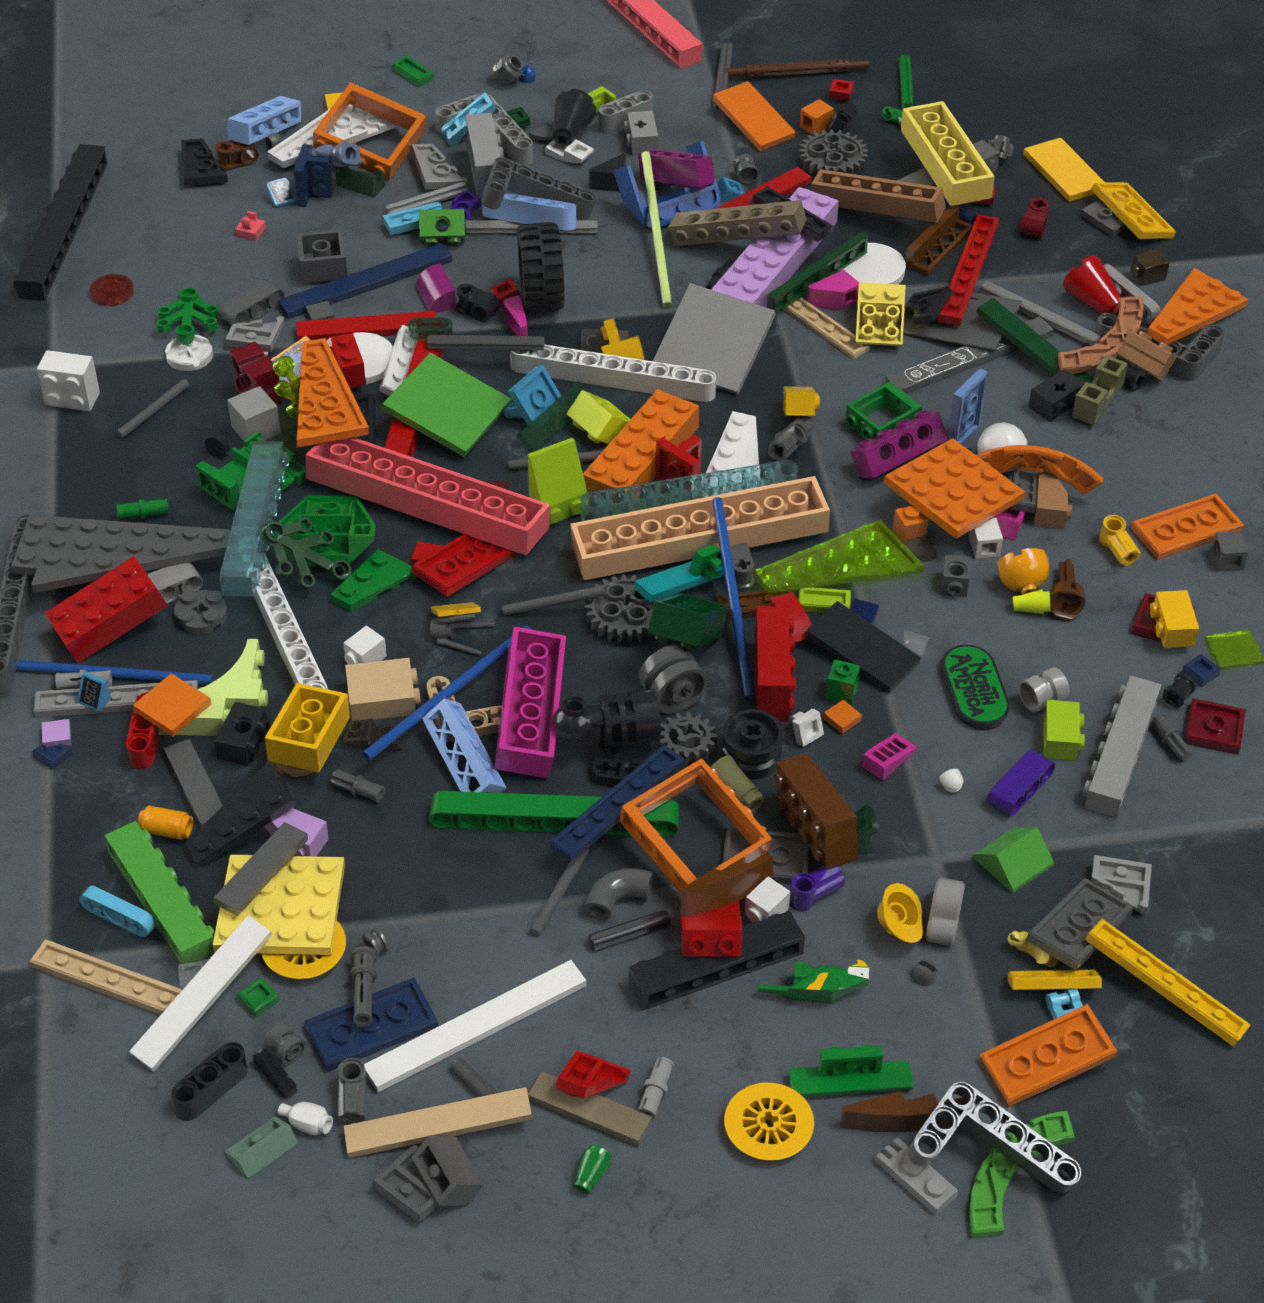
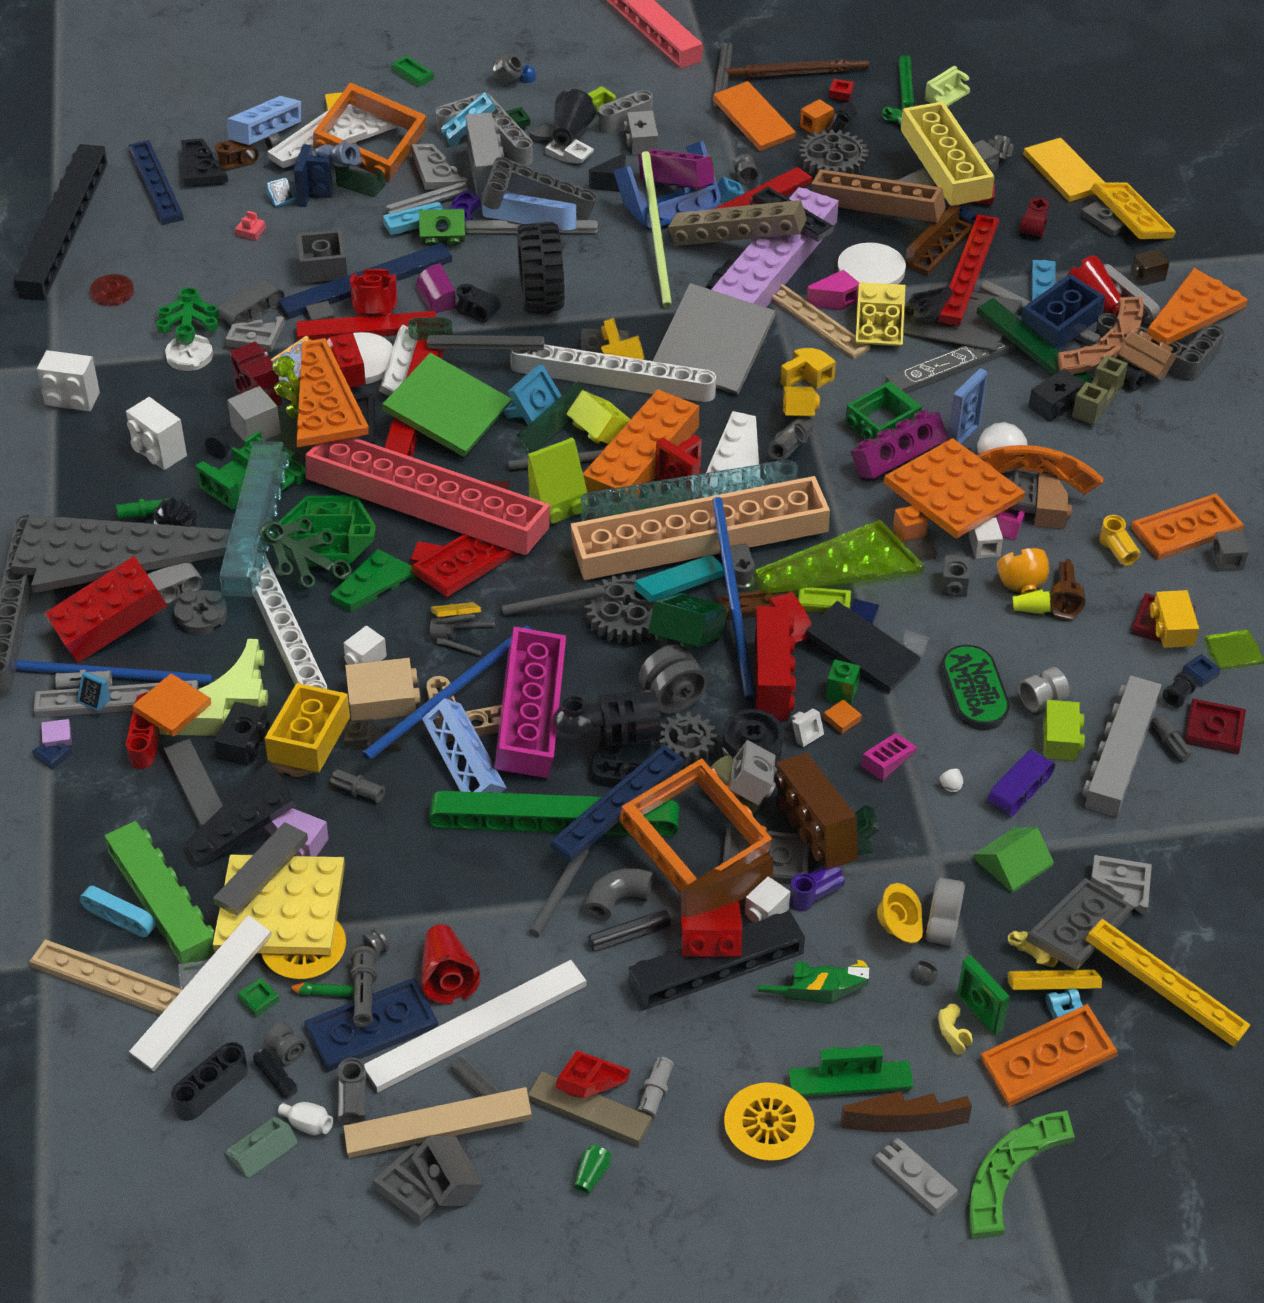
dark grey bar [116,379,189,439] -> none
light orange head [138,806,193,840] -> none
red plate [490,278,521,306] -> none
dark pink slope [504,295,528,336] -> none
green tile [689,544,723,579] -> none
dark green tile [767,232,868,314] -> none
dark grey beam [908,1082,1081,1193] -> none
none -> white brick [126,397,187,470]
none -> dark blue tile [128,140,184,225]
none -> black gear [153,497,197,527]
none -> green piece [291,982,354,997]
none -> red brick [350,269,398,316]
none -> red cone [421,924,481,1004]
none -> light grey brick [729,740,777,805]
none -> yellow brick [780,348,836,389]
none -> yellowish green hinge [925,66,970,107]
none -> light yellow piece [938,1004,973,1055]
none -> green tile [957,955,1010,1035]
none -> dark blue brick [1022,274,1105,349]
none -> dark azure plate [1031,260,1056,301]

